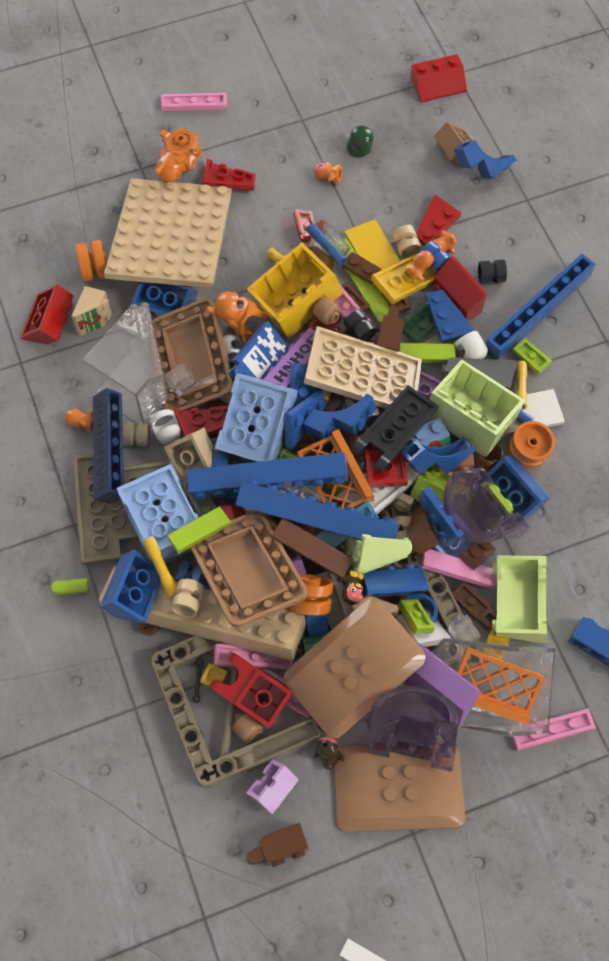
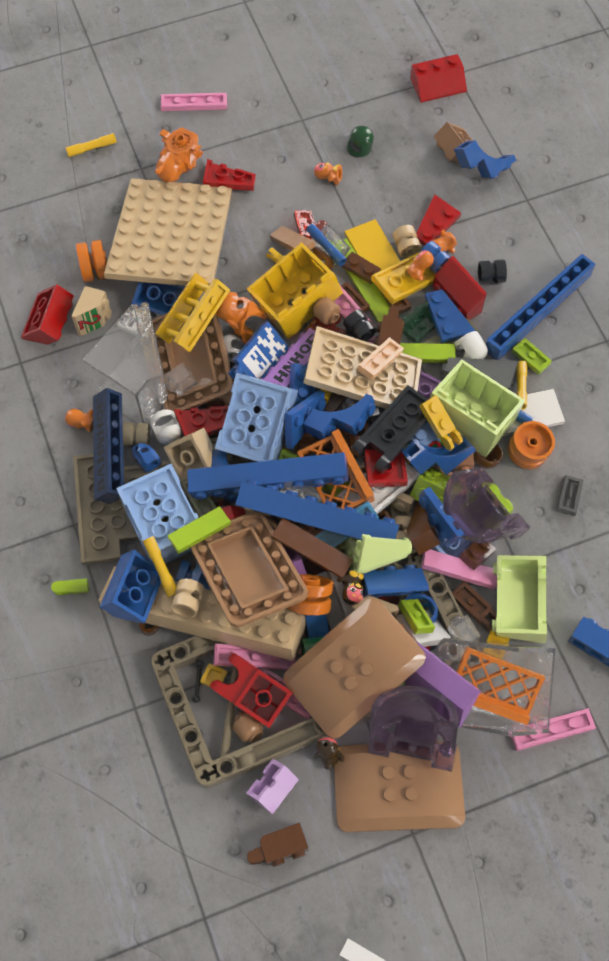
blue slope [478,455,550,526] -> none
none -> yellow piece [65,133,117,157]
none -> blue rock [132,443,161,473]
none -> yellow fence [155,272,230,352]
none -> medium nougat tile [269,226,316,250]
none -> light nougat plate [357,338,404,380]
none -> yellow hinge [419,395,463,450]
none -> dark grey tile [556,475,584,516]

